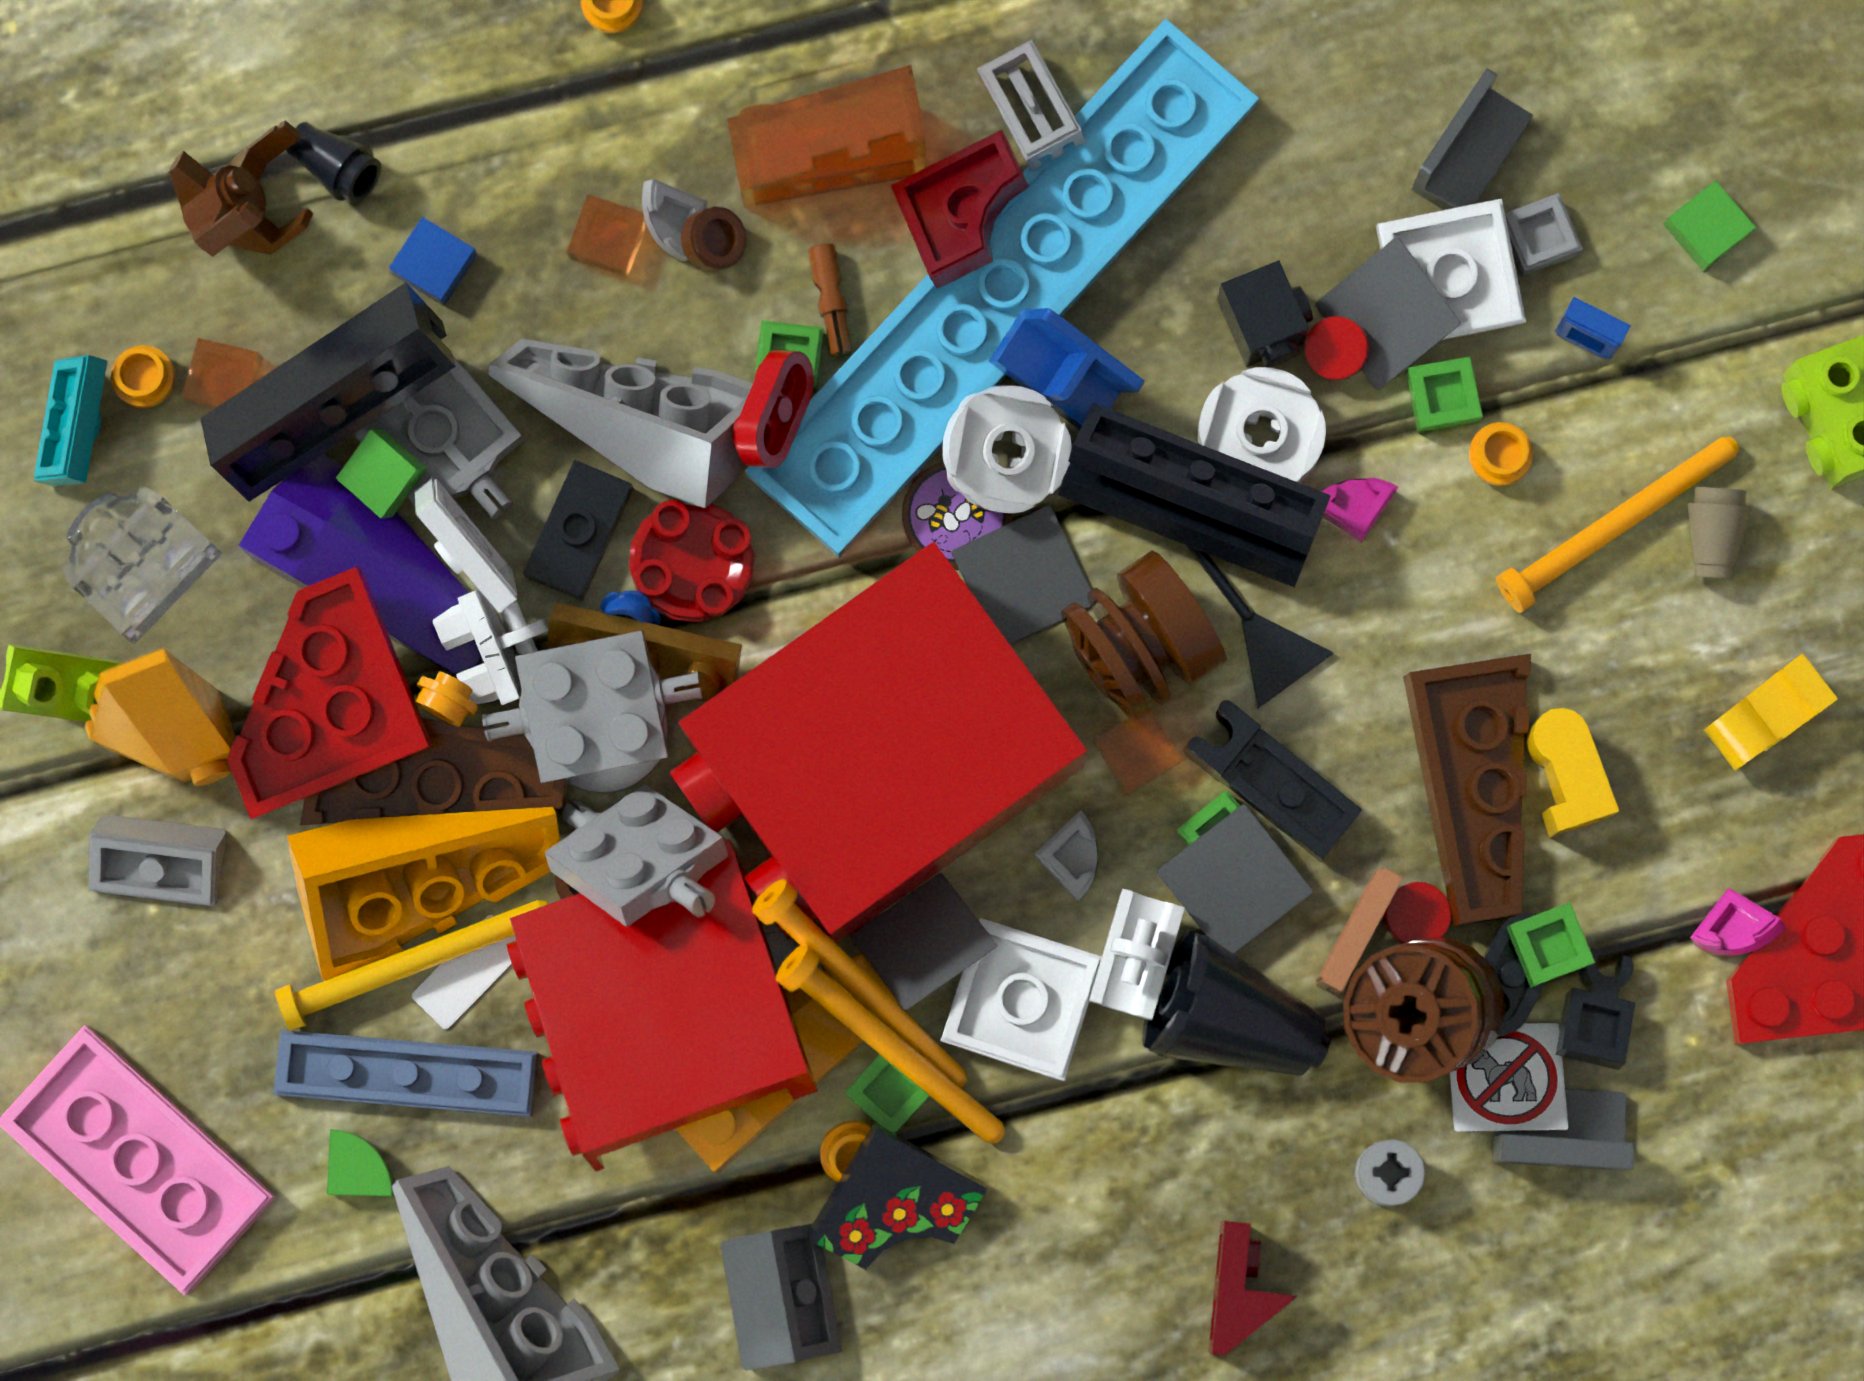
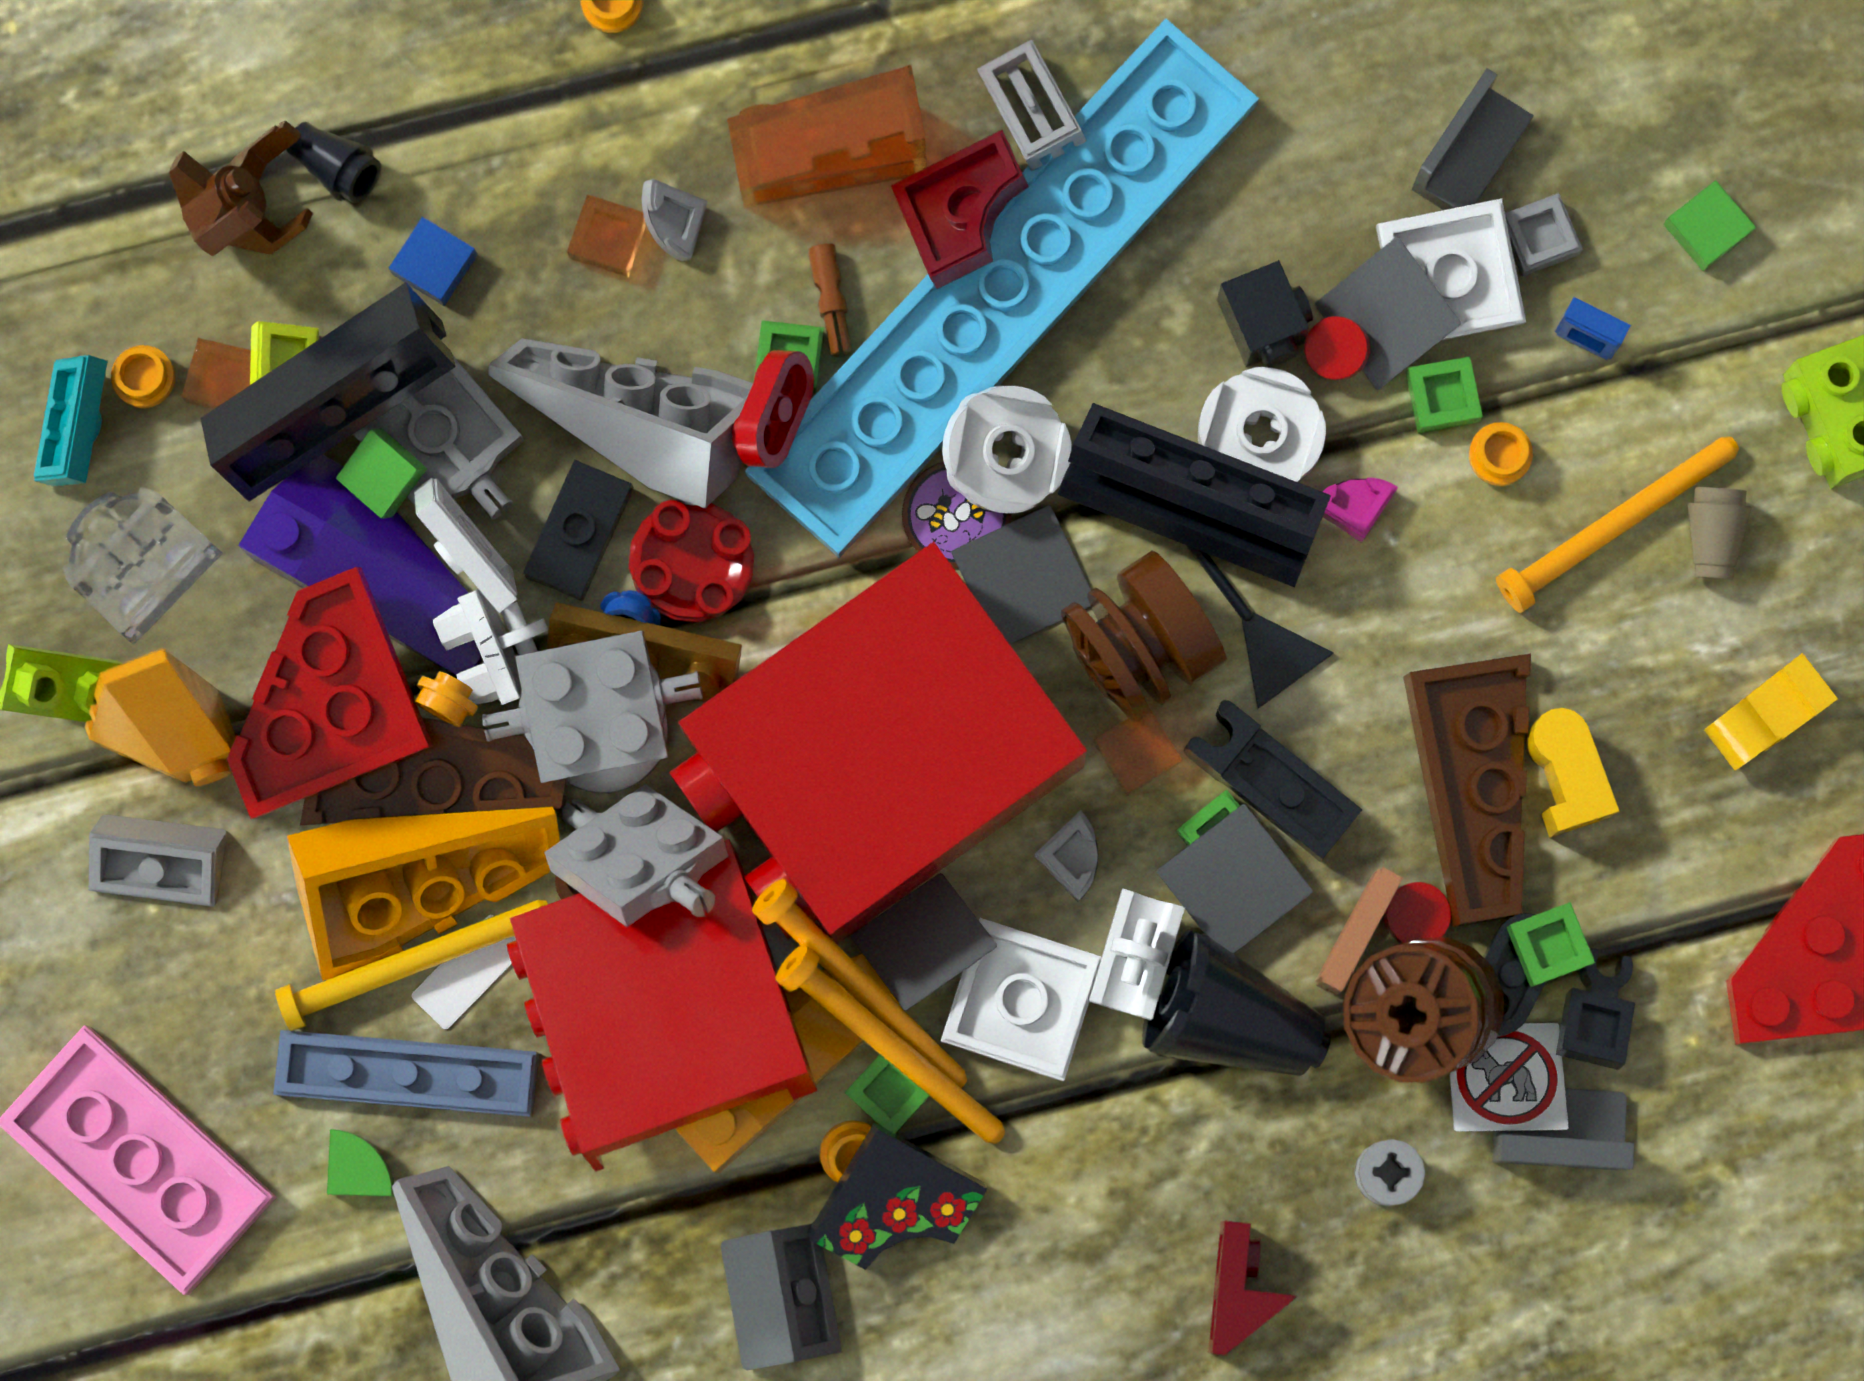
reddish brown tile [681,206,747,271] -> none
blue panel [989,308,1145,430] -> none
dark pink tile [1690,888,1786,955] -> none
none -> neon yellow tile [250,321,319,385]

